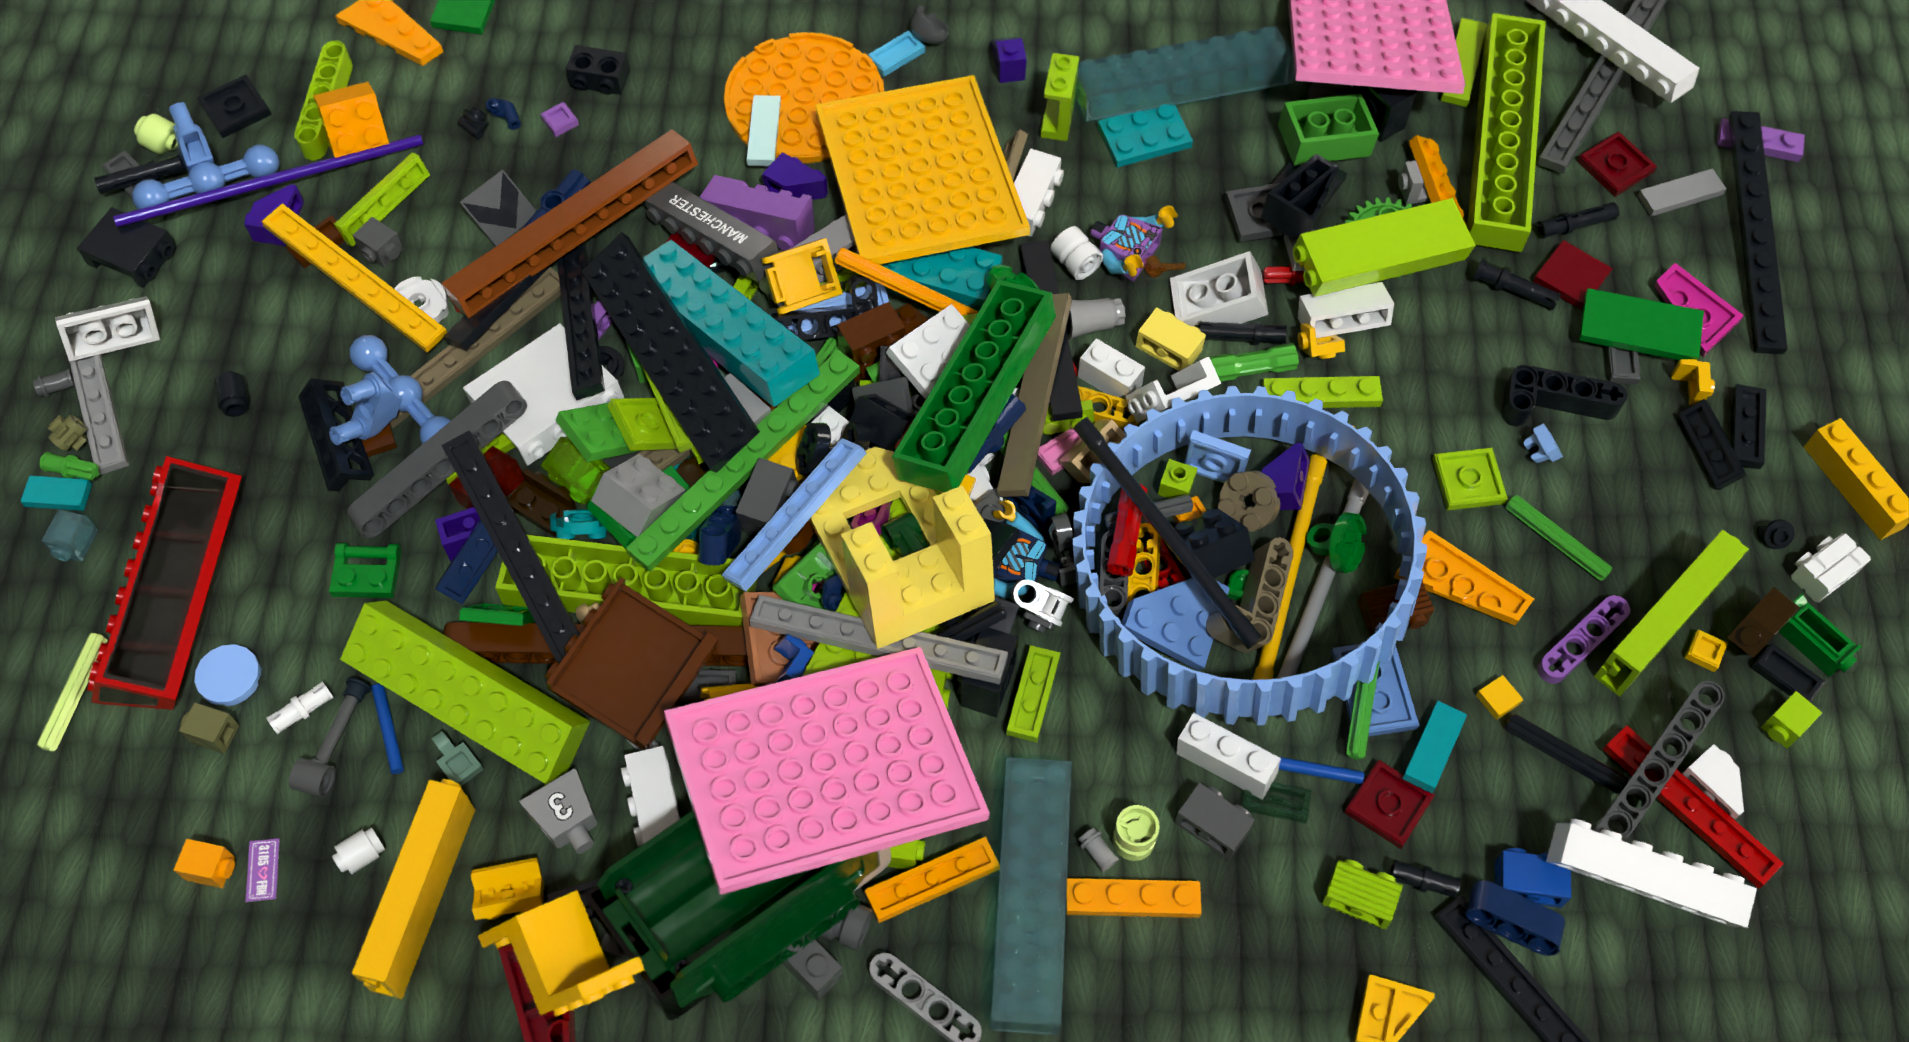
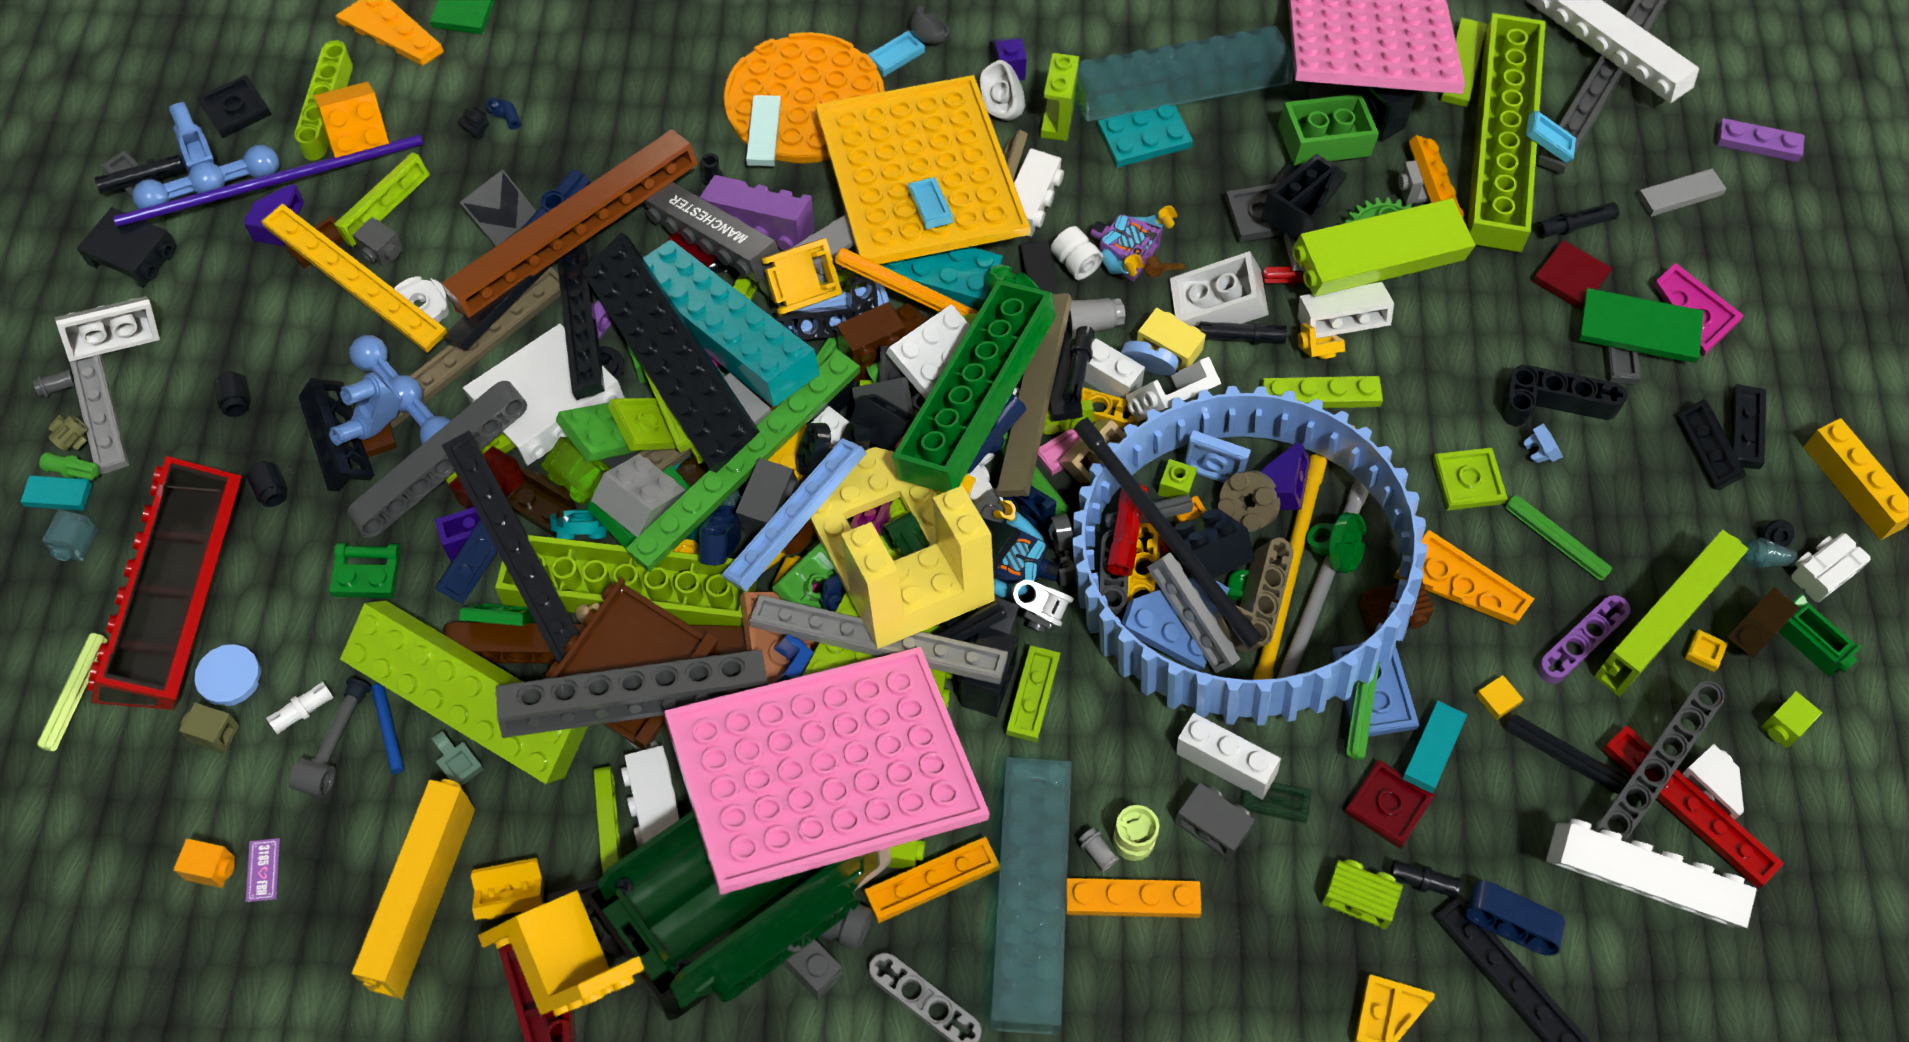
yellowish green head [134,114,177,155] -> none
white brick [332,827,386,874] -> none
light grey torso [520,768,598,854] -> none
medium lavender tile [540,102,579,137] -> none
black brick [566,45,630,95] -> none
dark purple slope [762,152,828,200] -> none
bright green axle [1209,343,1299,382] -> none
blue bar [1278,757,1364,784] -> none
black pin [1472,256,1561,310] -> none
blue brick [1495,848,1571,908] -> none
dark red tile [1577,131,1657,197] -> none
yellow bracket [1671,359,1715,406] -> none
black plate [1728,111,1788,354] -> none
black tile [1751,643,1826,702] -> none
none -> black brick [246,461,287,507]
none -> dark grey brick [496,650,768,738]
none -> lime beam [594,766,622,874]
none -> black pin [701,153,724,185]
none -> medium azure tile [908,177,953,230]
none -> white piece [980,60,1025,121]
none -> black pin [1062,326,1095,405]
none -> light blue tile [1121,341,1179,375]
none -> light grey plate [1147,552,1240,673]
none -> medium azure tile [1526,110,1576,163]
none -> clear light blue cone [1746,538,1797,568]

